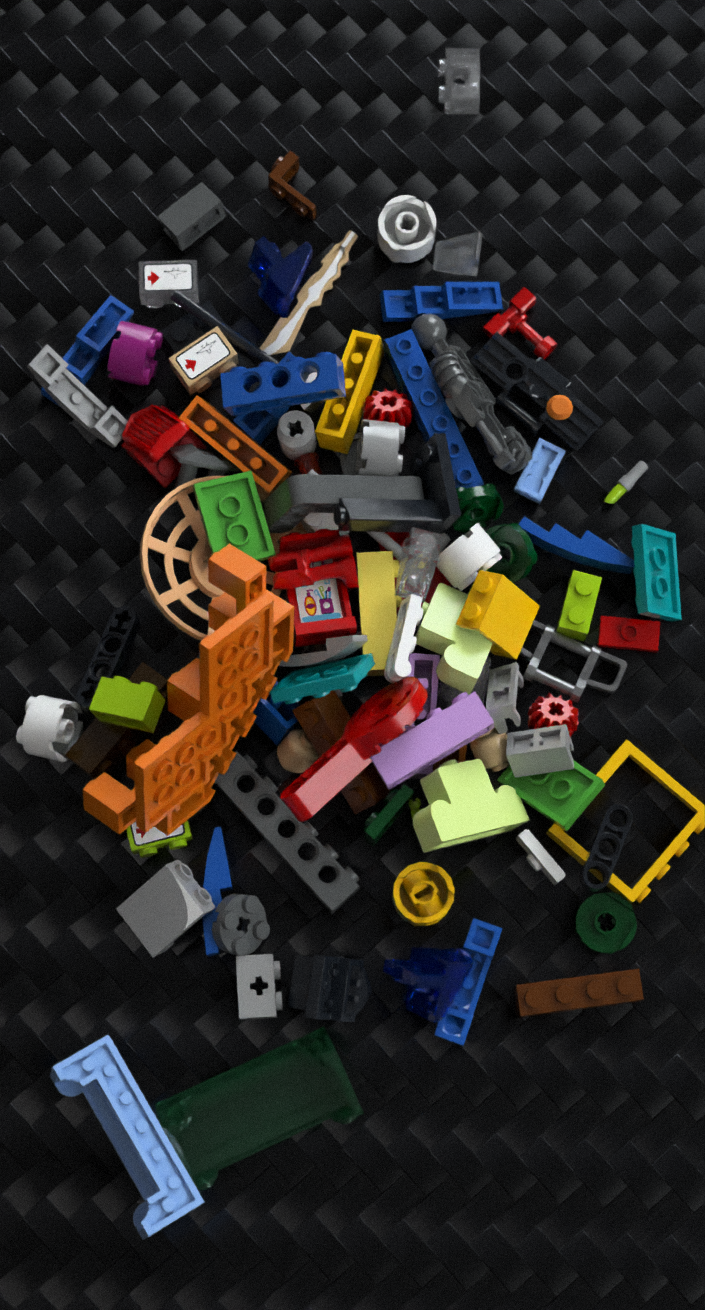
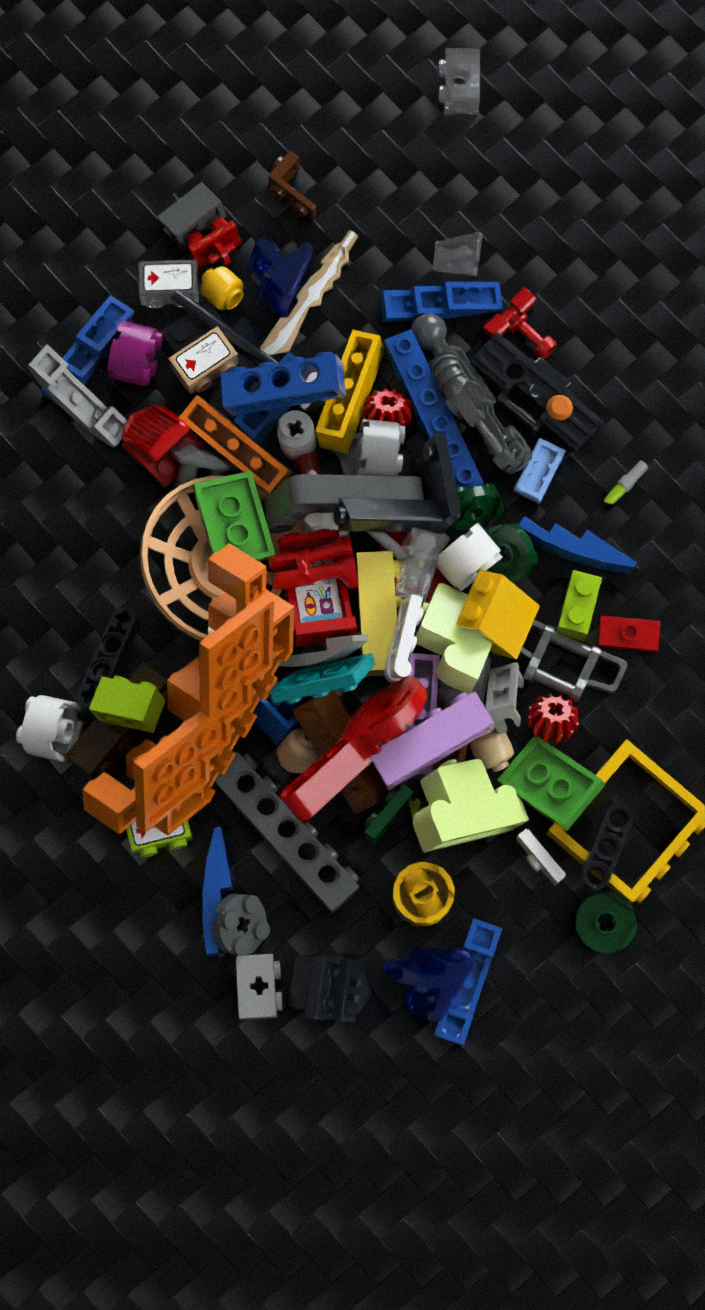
light blue windscreen [50,1034,204,1240] -> none
light grey panel [116,860,216,957] -> none
clear green windscreen [155,1027,363,1190] -> none
white brick [377,195,436,263] -> none
light grey hinge [506,724,574,778] -> none
reddish brown brick [513,969,644,1018] -> none
teal plate [631,524,682,622] -> none
none -> red hips [187,217,242,269]
none -> yellow head [200,266,244,310]

